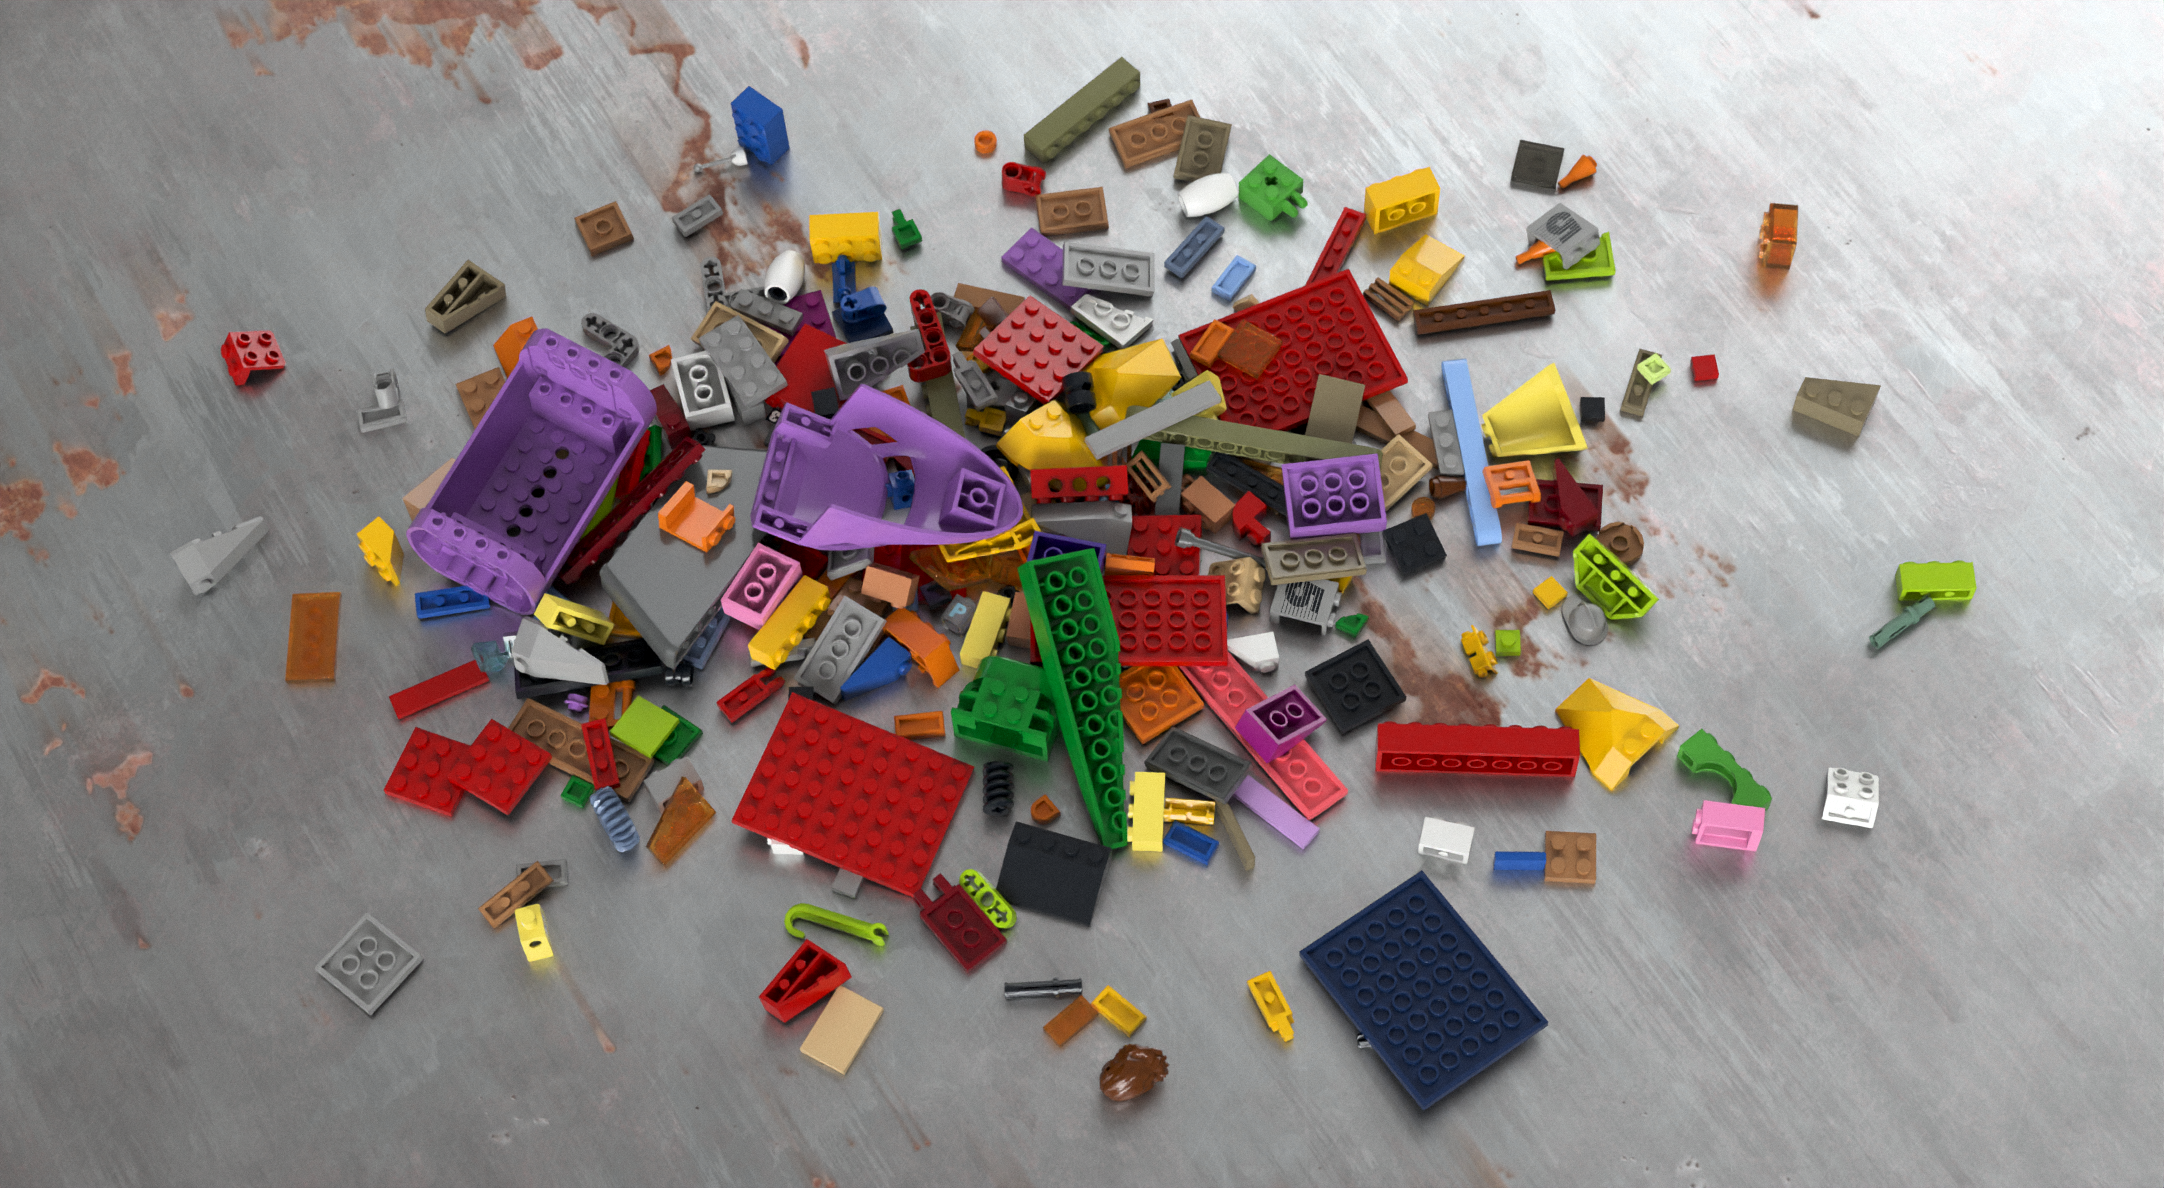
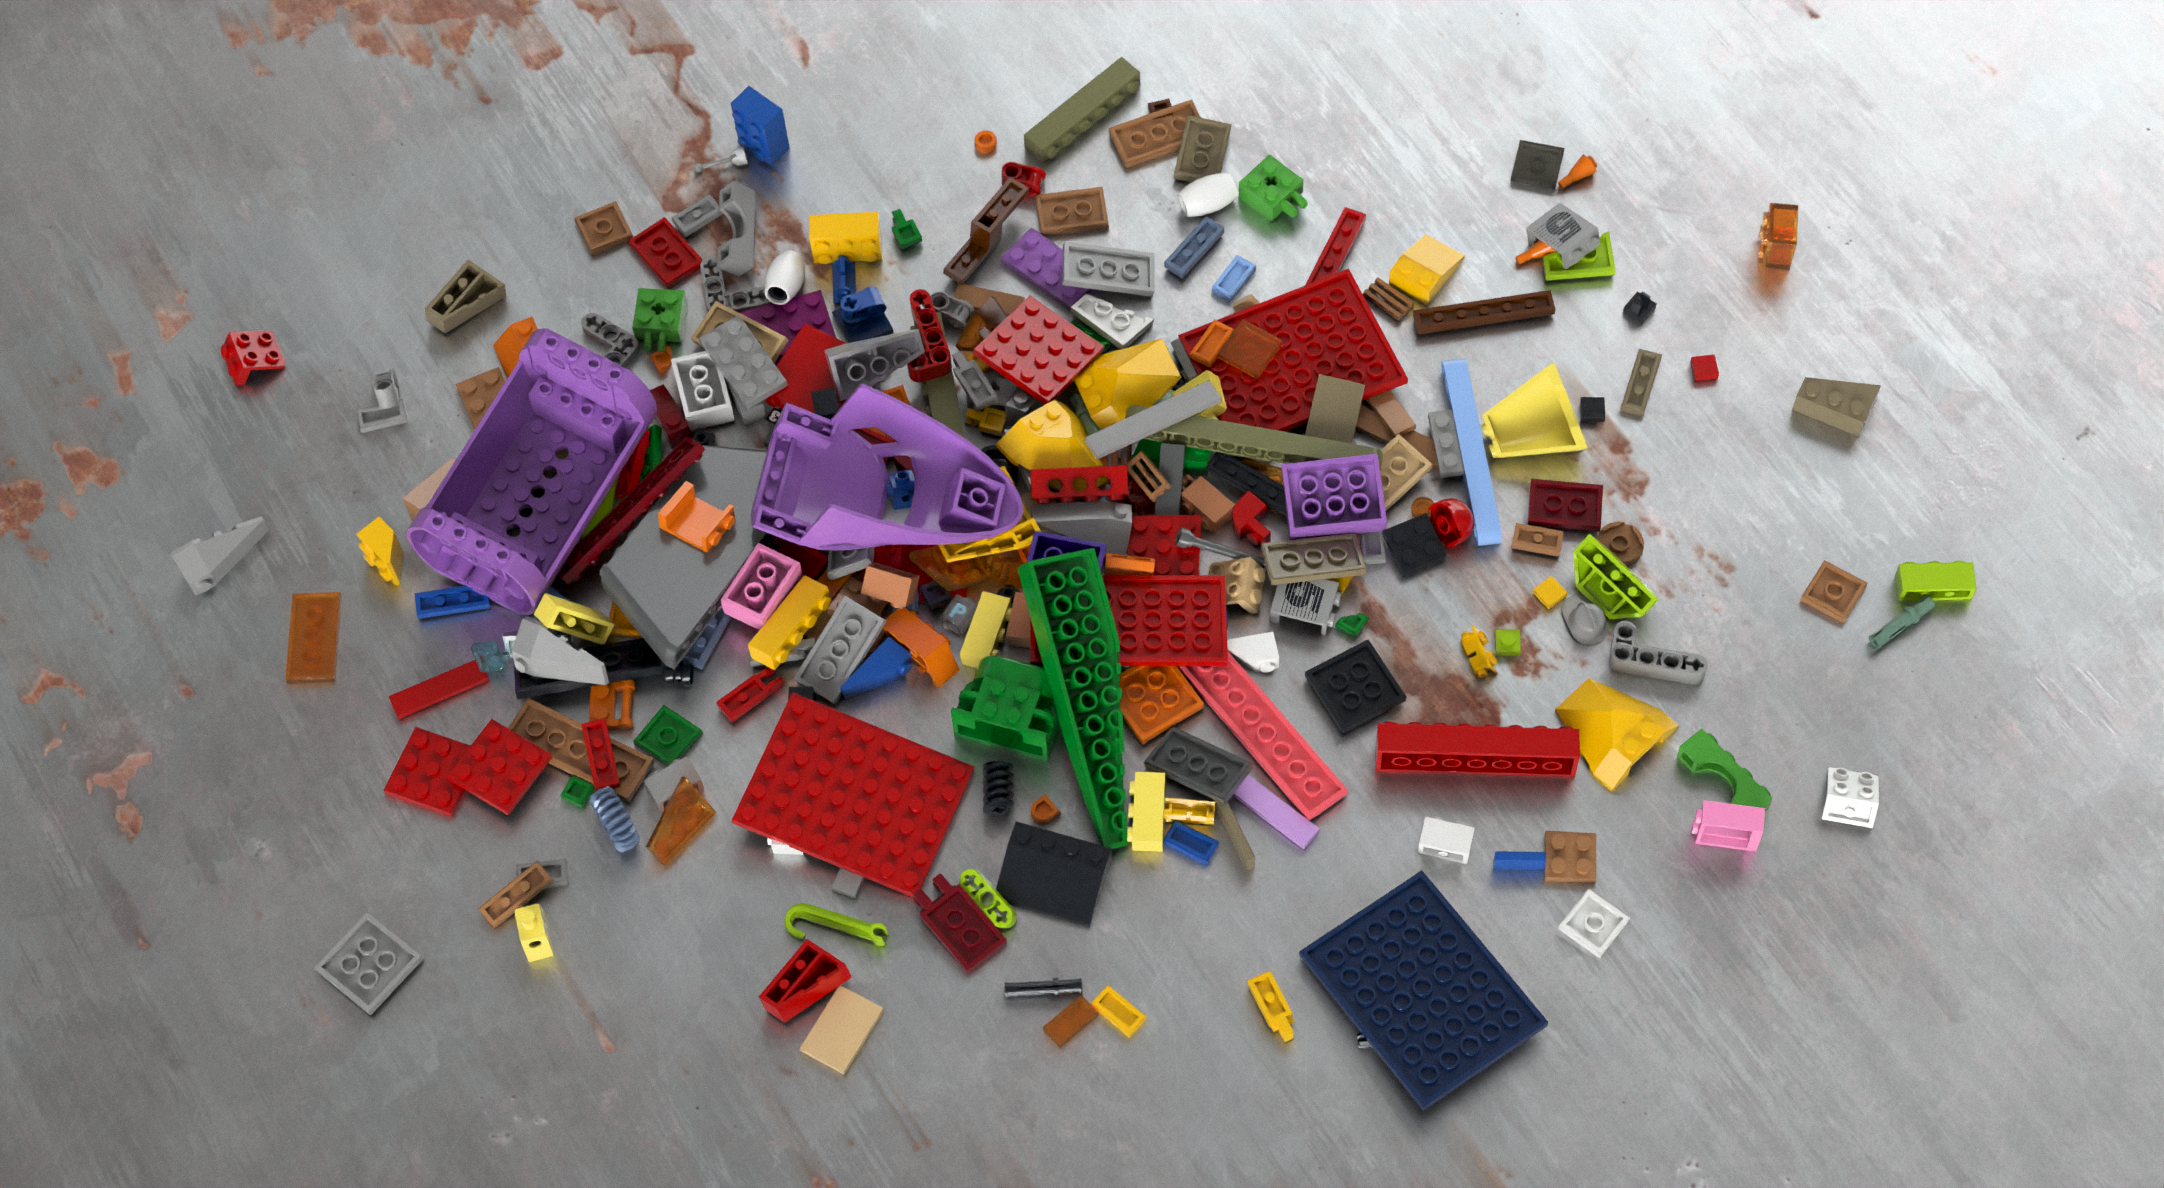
medium lavender plate [564,694,588,712] -> none
lime tile [610,695,679,759] -> none
tan tile [706,470,732,494] -> none
light grey plate [730,289,803,336] -> none
orange tile [894,711,945,740] -> none
black wheel [1062,372,1097,414] -> none
reddish brown piece [1099,1044,1169,1101] -> none
magenta slope [1235,684,1327,763] -> none
yellow brick [1364,167,1440,235] -> none
reddish brown cone [1429,476,1466,499] -> none
orange plate [1482,460,1541,508] -> none
dark red slope [1552,458,1599,537] -> none
yellowish green tile [1637,353,1671,385] -> none
none -> red tile [628,217,703,290]
none -> bright green hinge [632,288,688,352]
none -> light grey arch [717,181,756,277]
none -> reddish brown bracket [943,177,1029,285]
none -> red cylinder [1428,498,1474,548]
none -> white tile [1558,889,1630,958]
none -> light grey beam [1609,621,1708,685]
none -> black tile [1623,291,1657,324]
none -> medium nougat tile [1800,560,1868,623]

